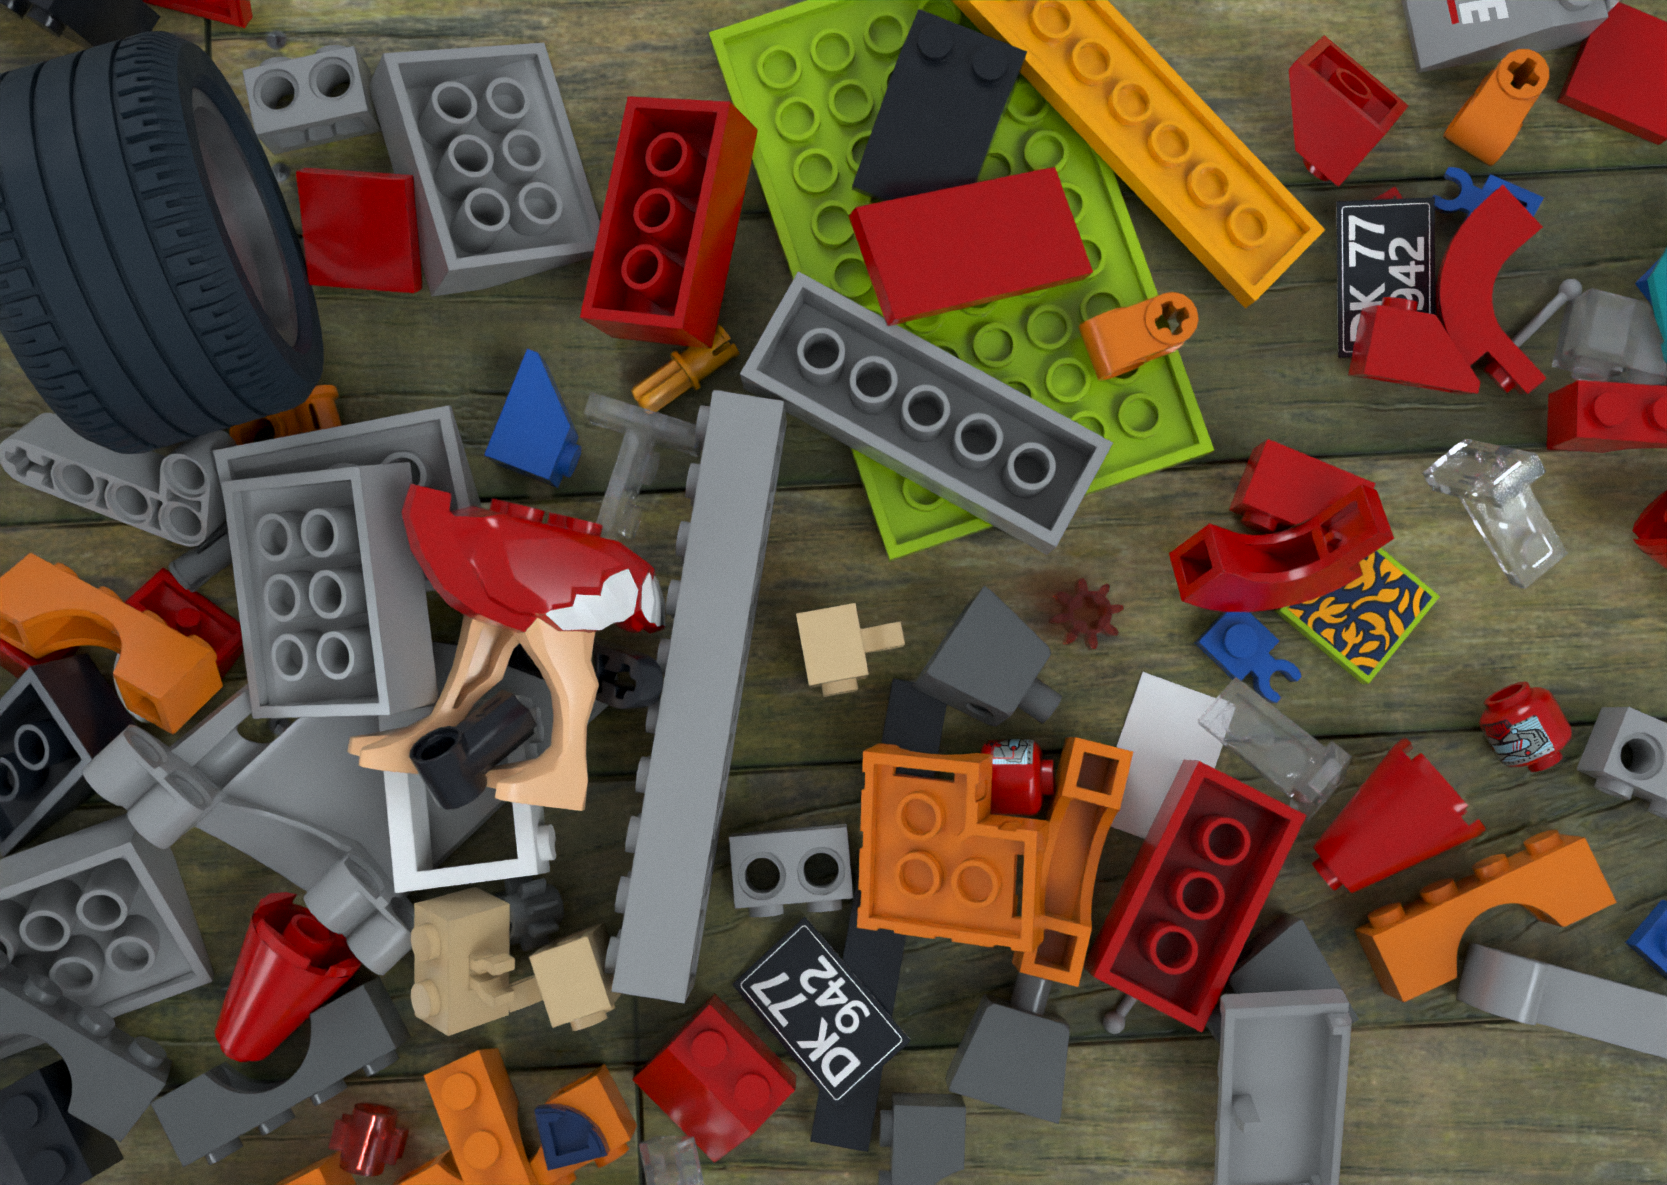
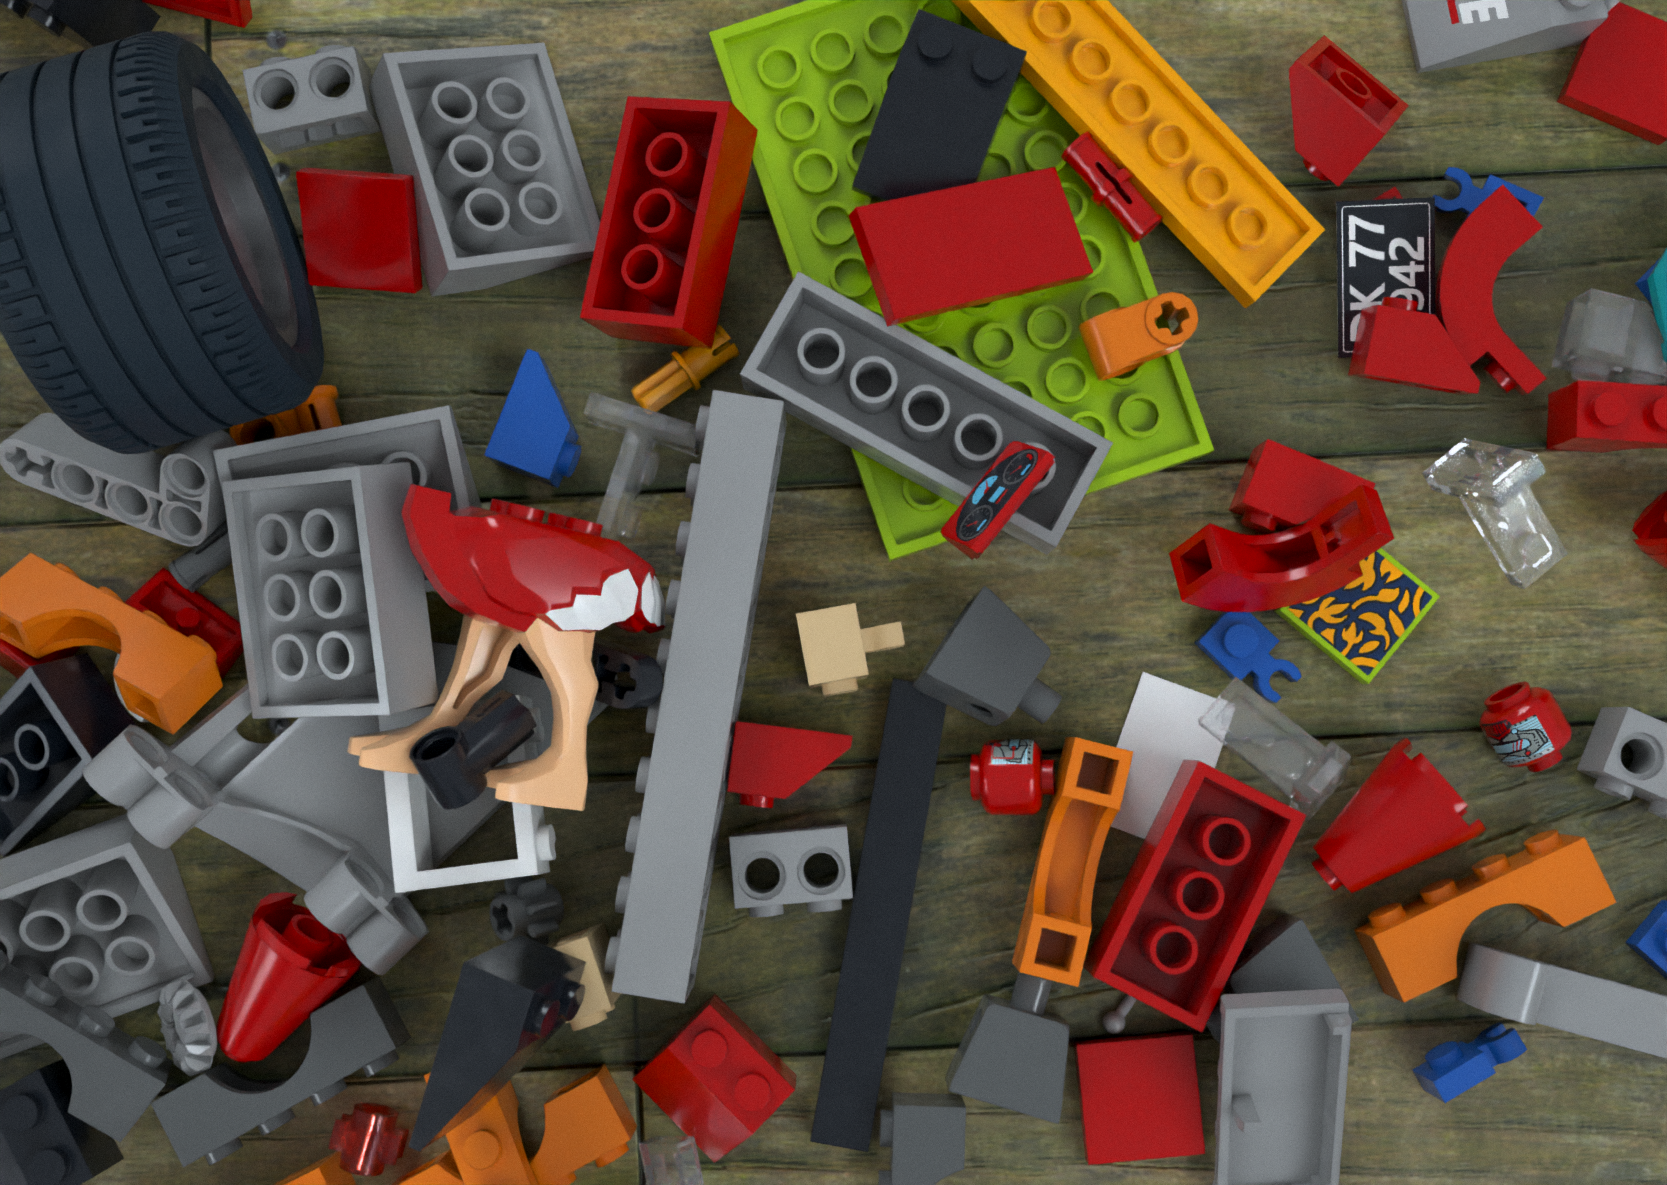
tan brick [410,887,515,1036] -> none
dark blue tile [534,1104,610,1171] -> none
black sticker [732,917,911,1109] -> none
orange piece [857,743,1049,953] -> none
clear red gear [1049,578,1124,651] -> none
orange piece [1443,49,1549,167] -> none
light grey hinge [1511,279,1582,348] -> none
none -> light grey gear [157,979,217,1077]
none -> black slope [409,935,586,1152]
none -> red slope [727,721,853,808]
none -> slope [941,441,1055,560]
none -> red pin [1061,131,1163,243]
none -> red tile [1074,1031,1205,1165]
none -> blue plate [1412,1022,1527,1103]

